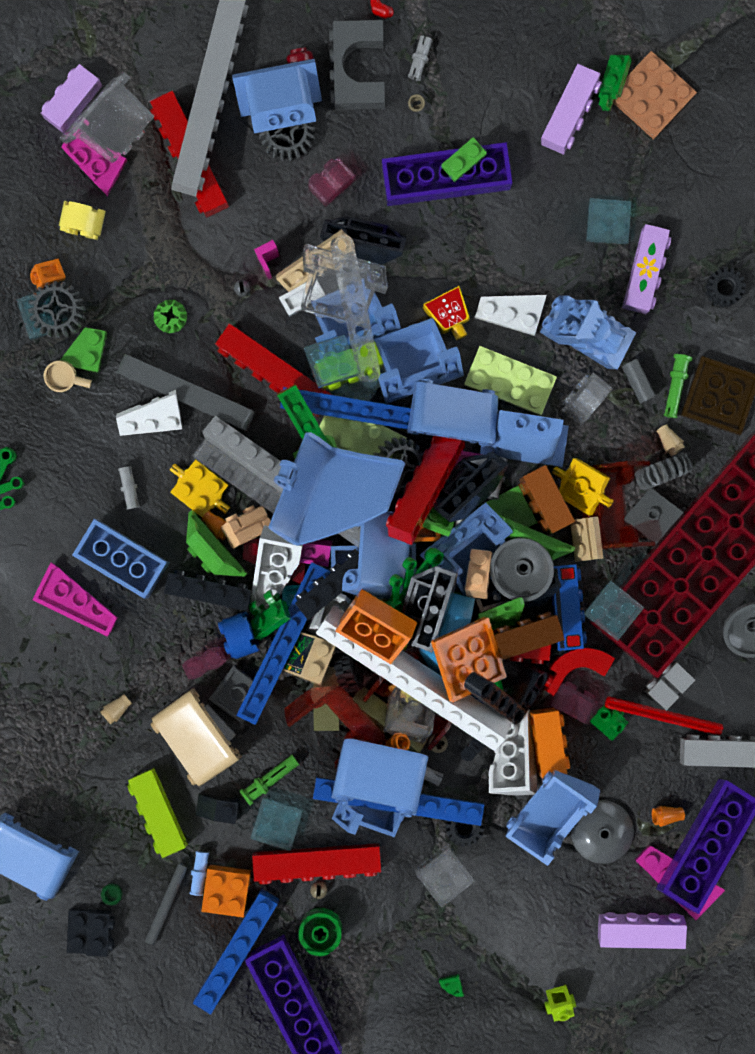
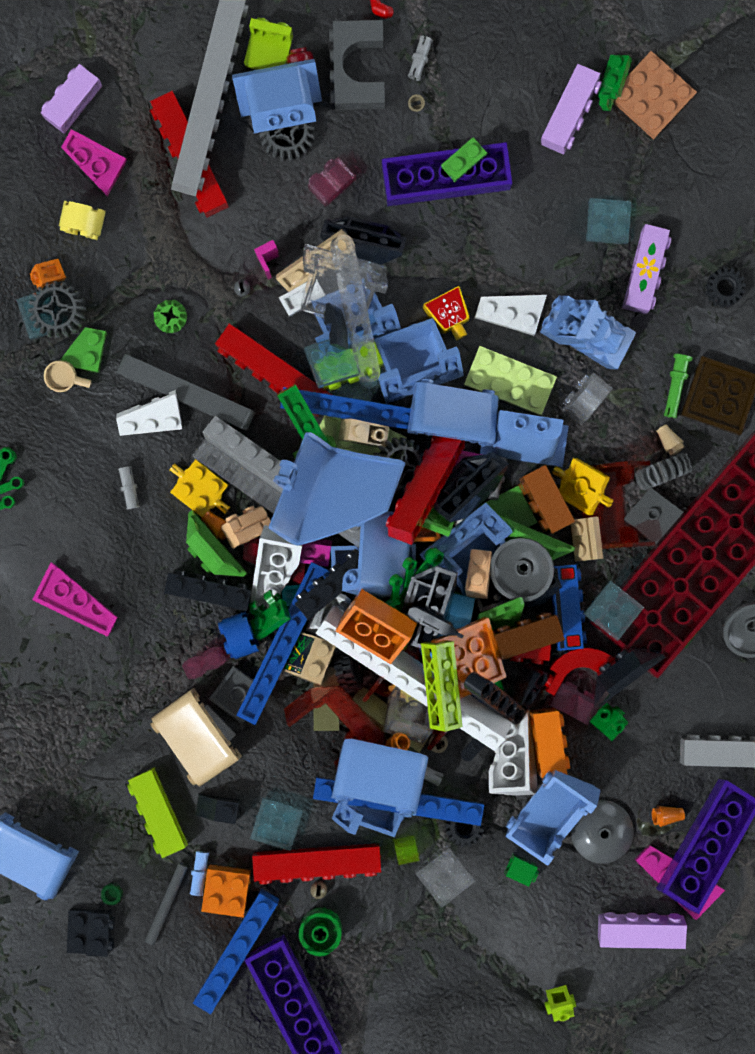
clear windscreen [60,72,154,163] -> none
medium blue brick [72,519,170,599] -> none
tan cone [100,694,132,724] -> none
bright green pin [240,754,300,806] -> none
green tile [439,974,464,997] -> none
red axle [605,697,723,735] -> none
dark grey brick [622,359,655,404] -> none
light grey piece [644,662,695,711] -> none
none -> lime bracket [244,17,293,70]
none -> black slope [324,303,348,350]
none -> tan slope [338,419,389,448]
none -> clear neon green brick [394,836,420,865]
none -> piece [408,605,464,638]
none -> lime fence [421,641,463,732]
none -> green brick [504,853,539,887]
none -> black wedge [593,647,665,709]

